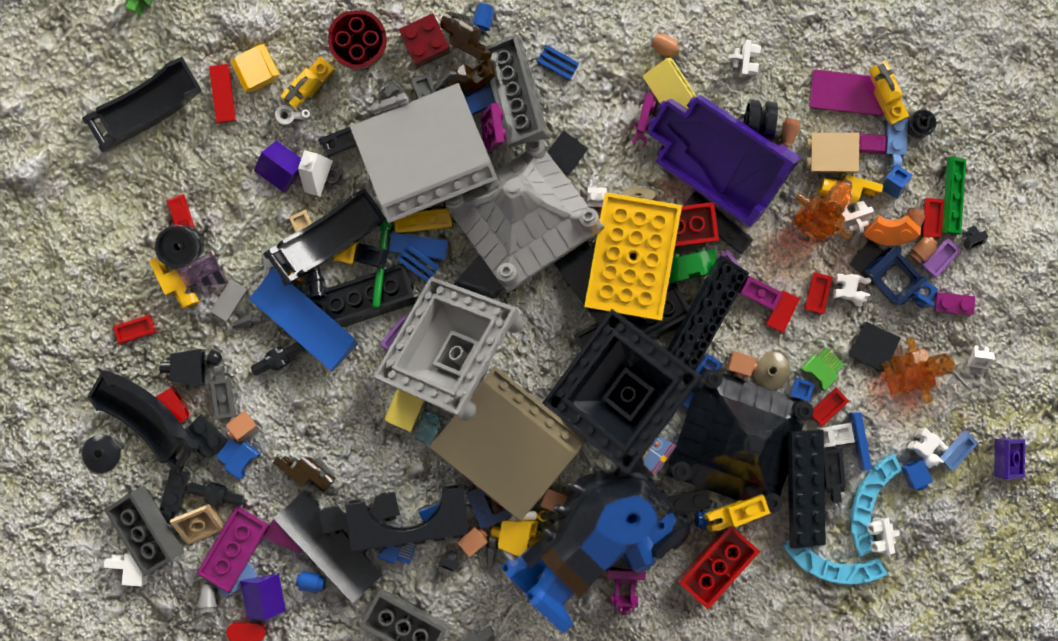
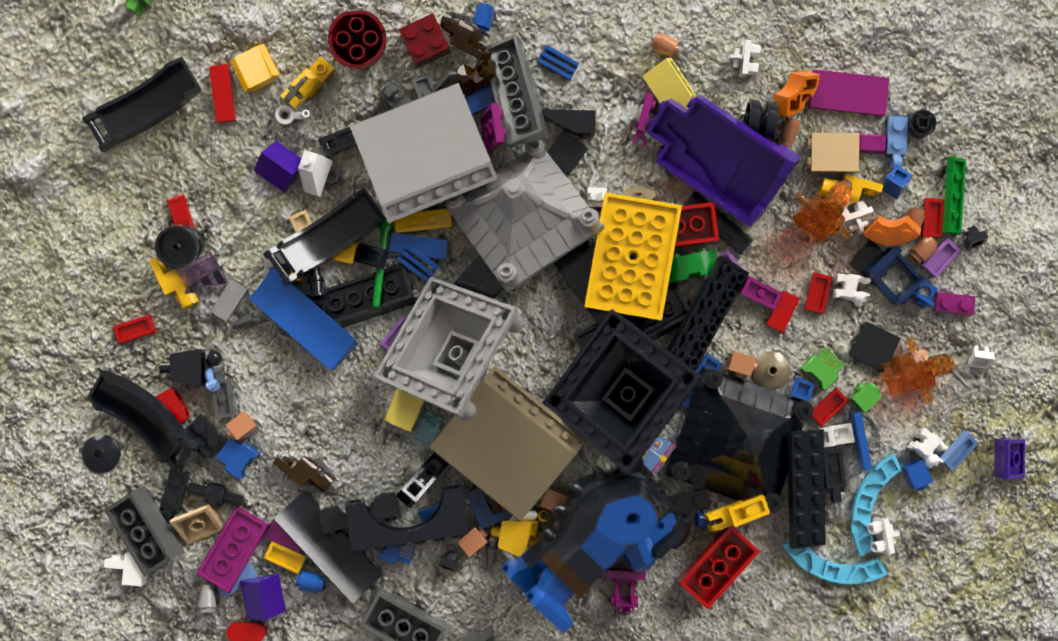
black axle [251,342,305,376] -> none
light grey axle [371,93,409,115] -> none
yellow plate [869,61,909,126] -> none
none -> medium blue arm [204,368,220,392]
none -> yellow tile [264,541,306,574]
none -> black slope [396,453,449,508]
none -> black slope [541,109,596,140]
none -> orange brick [773,71,820,117]
none -> bright green brick [848,382,882,413]

